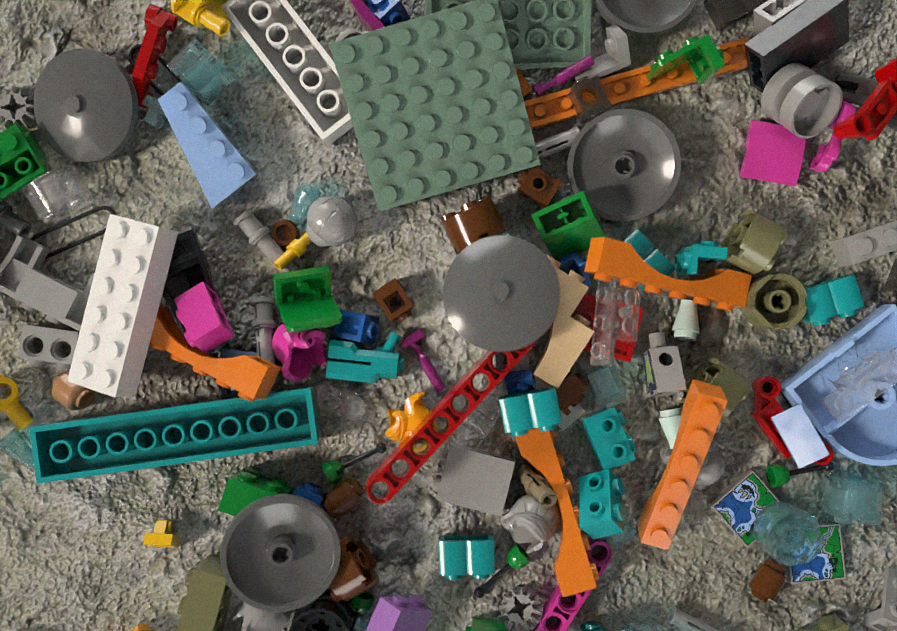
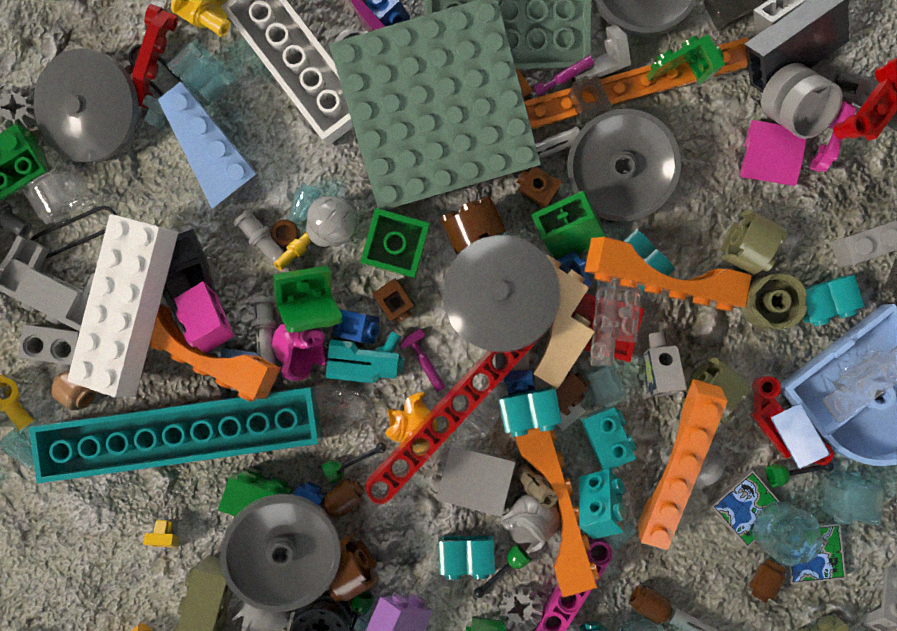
light aqua cone [658,407,682,449] -> none
light aqua cone [671,299,700,341] -> none
teal bracket [673,241,728,277] -> none
none -> green brick [360,208,430,280]
none -> reddish brown brick [628,585,673,625]

